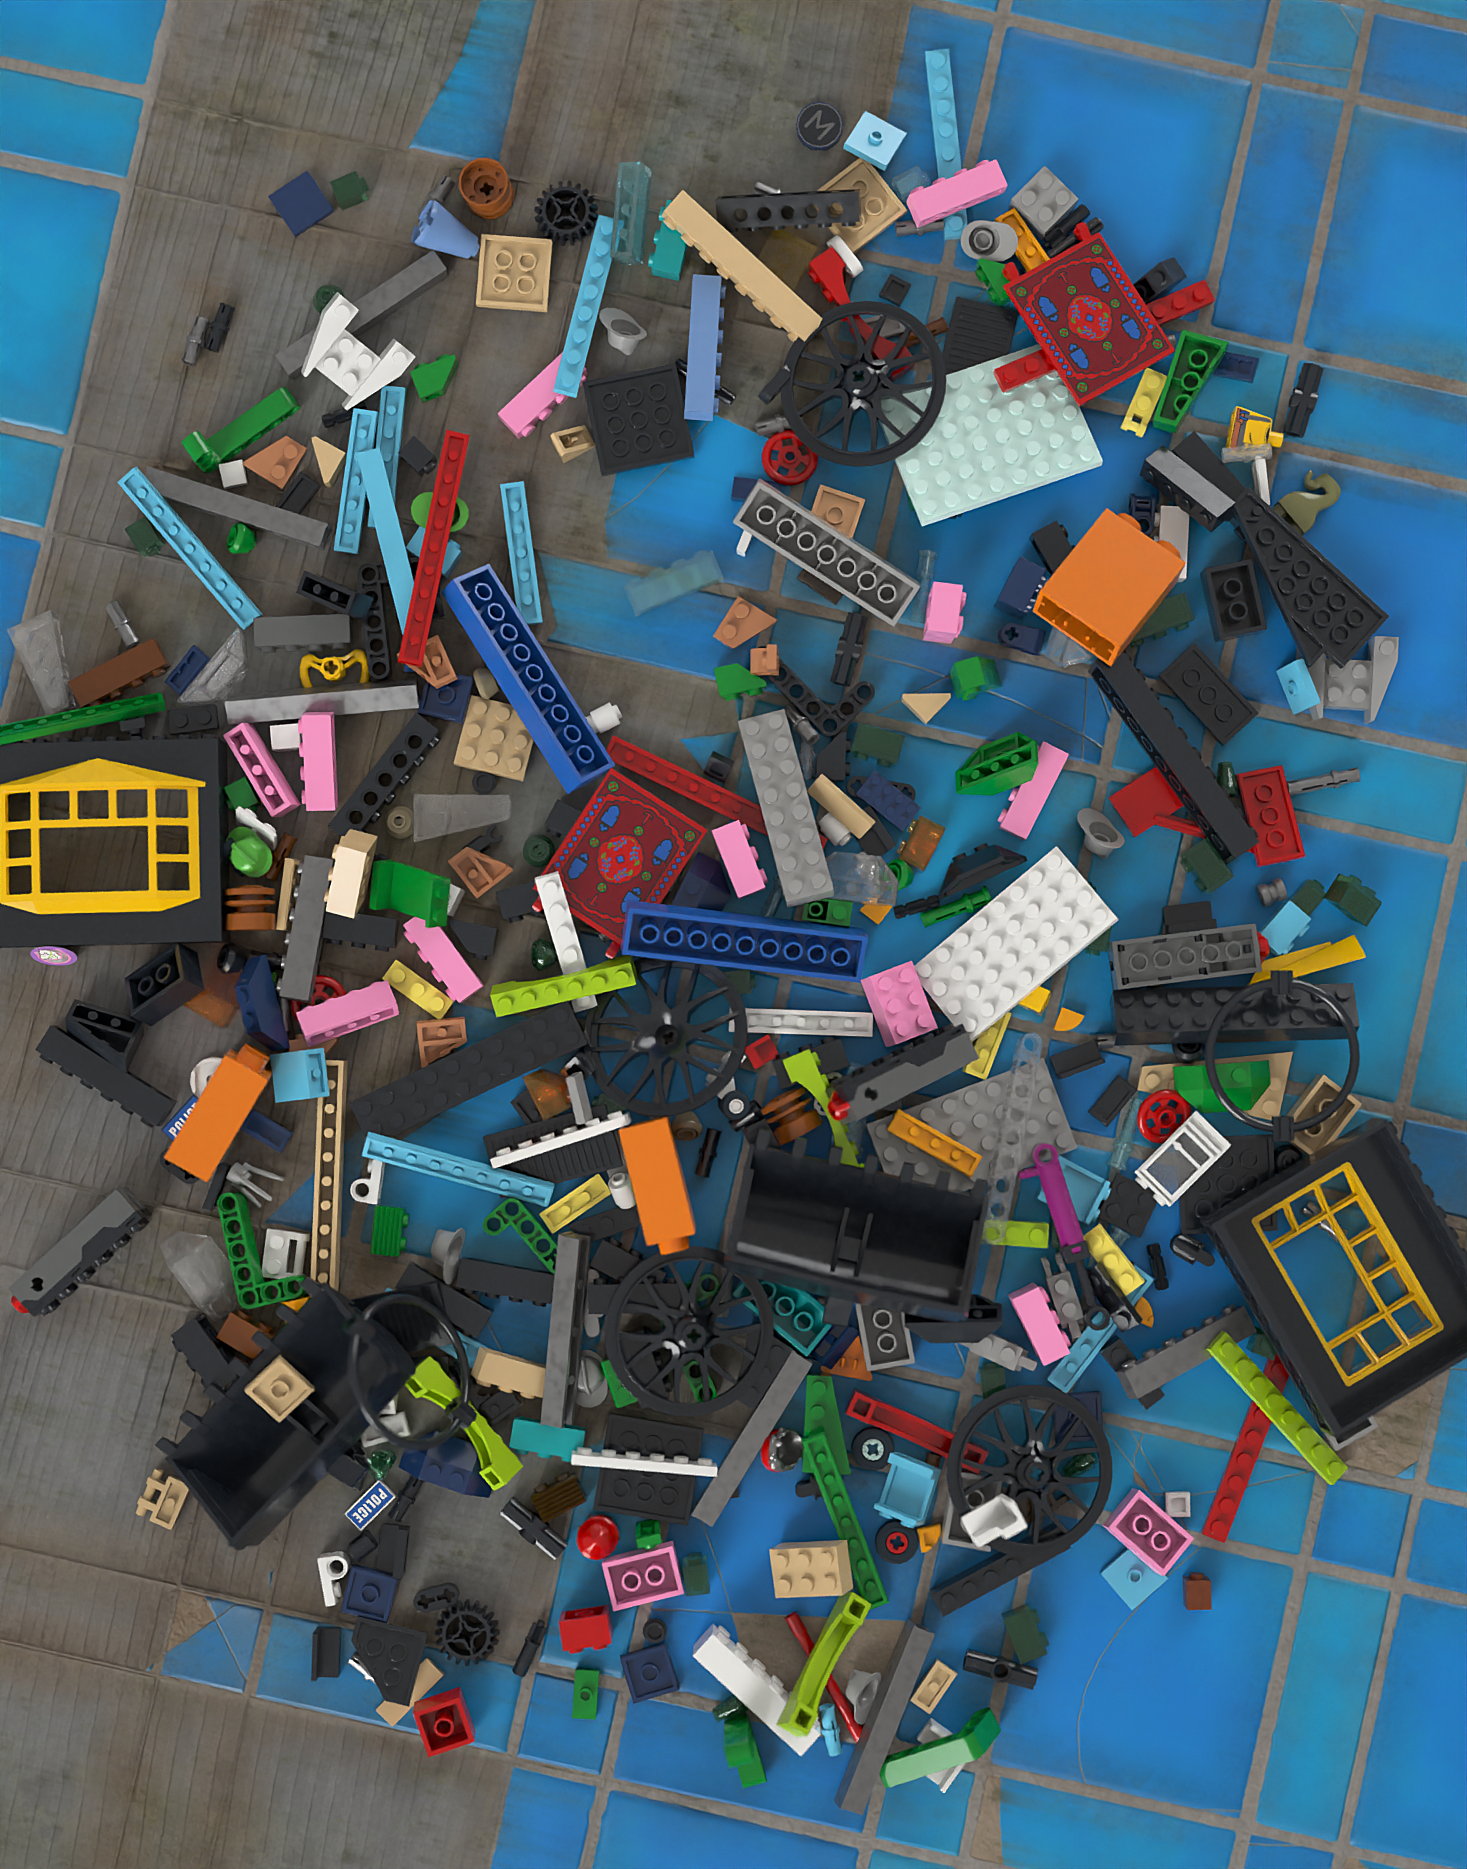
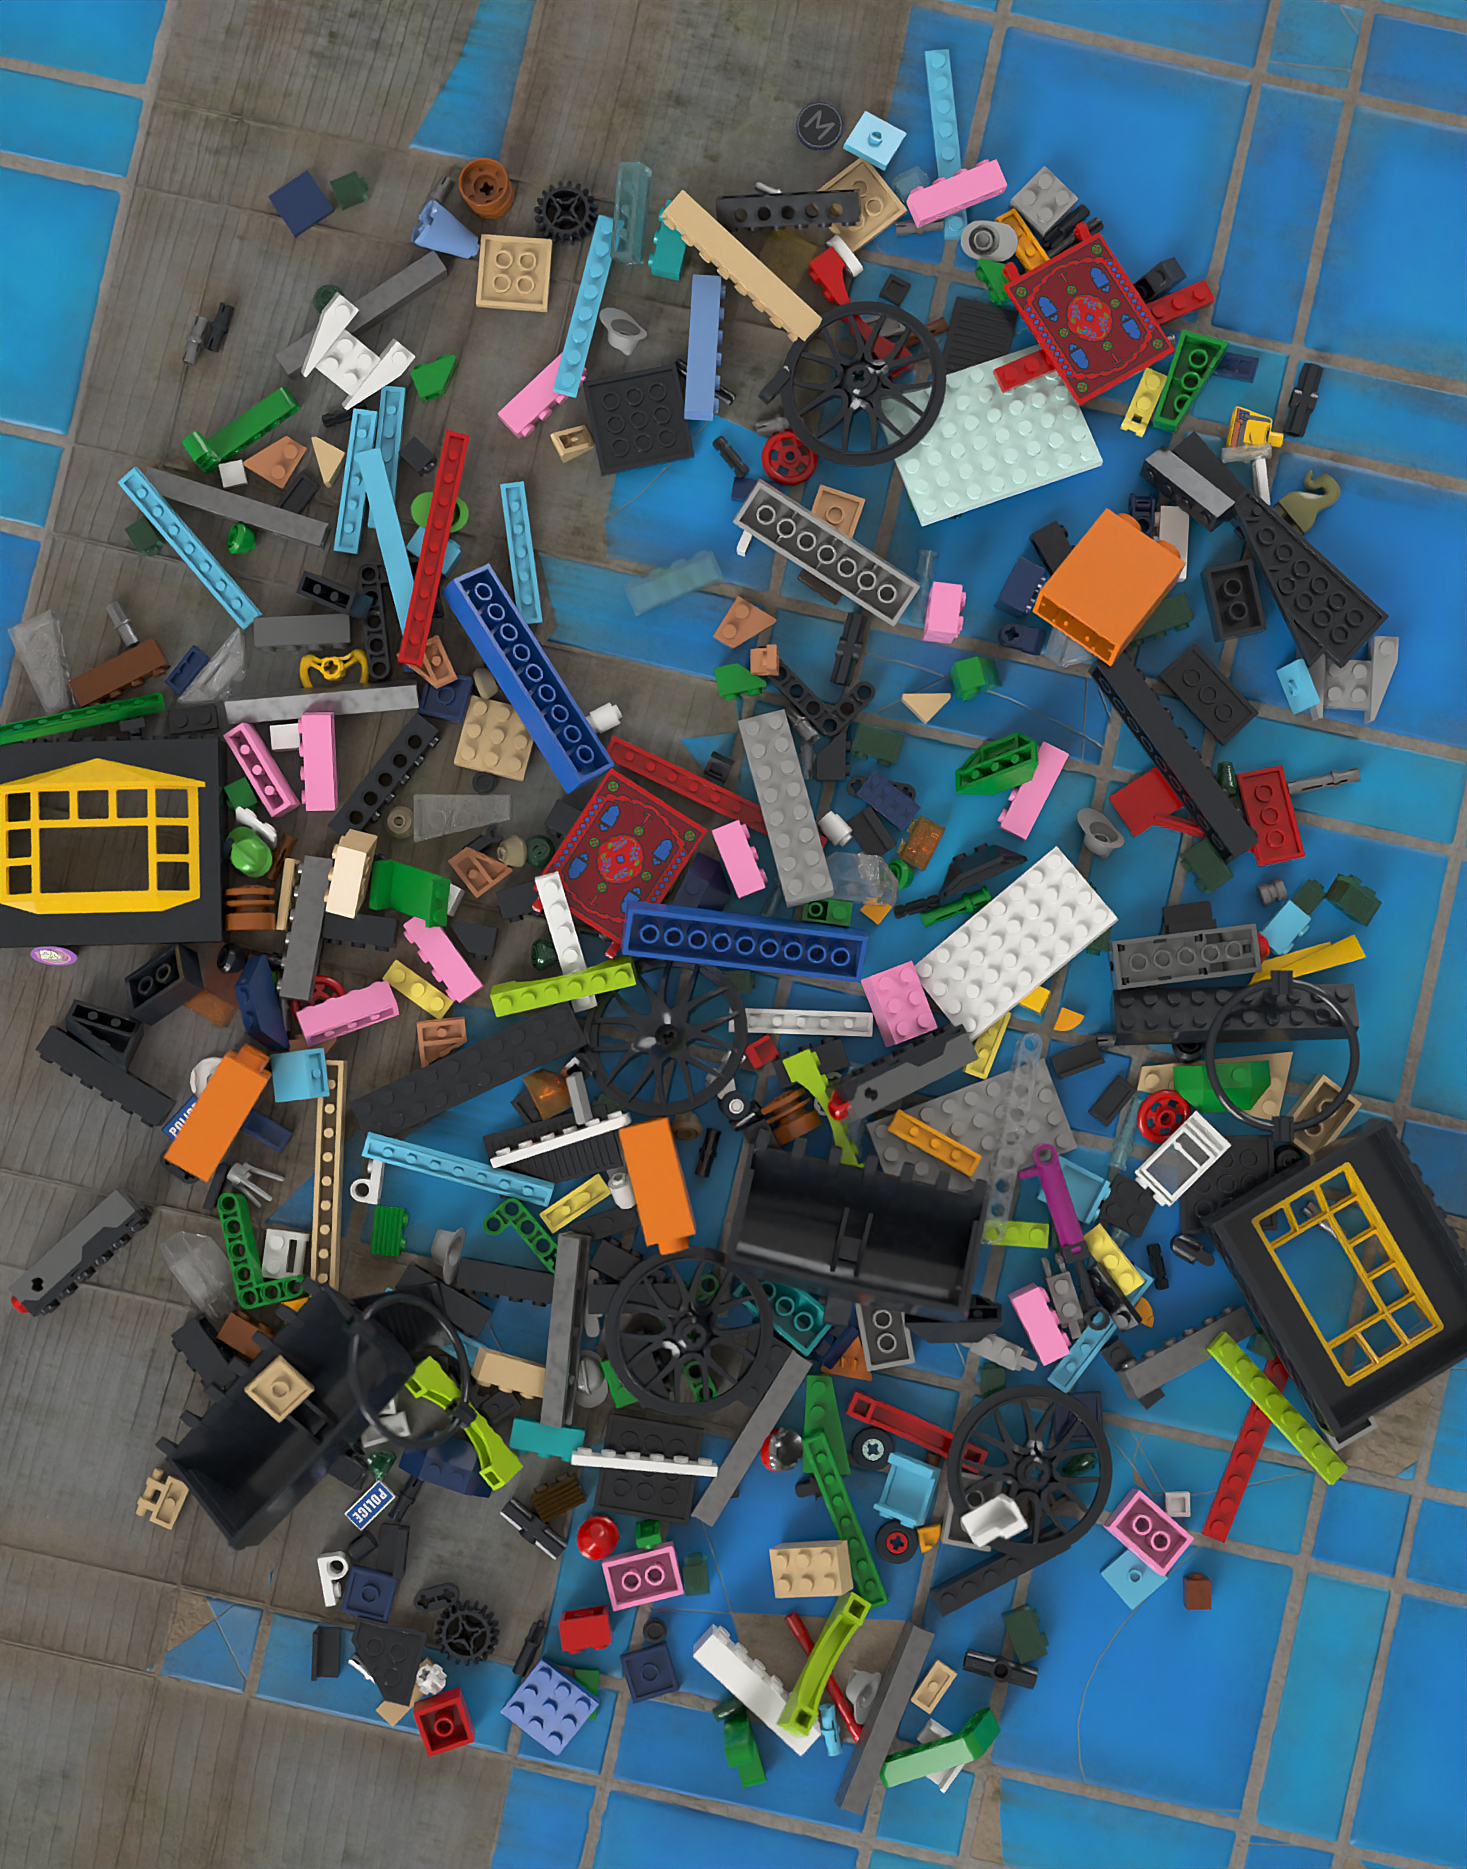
tan tile [807,774,875,839] -> none
none -> white gear [415,1663,447,1695]
none -> dark tan cone [497,835,527,867]
none -> plate [500,1656,601,1756]
none -> black axle [712,436,750,478]

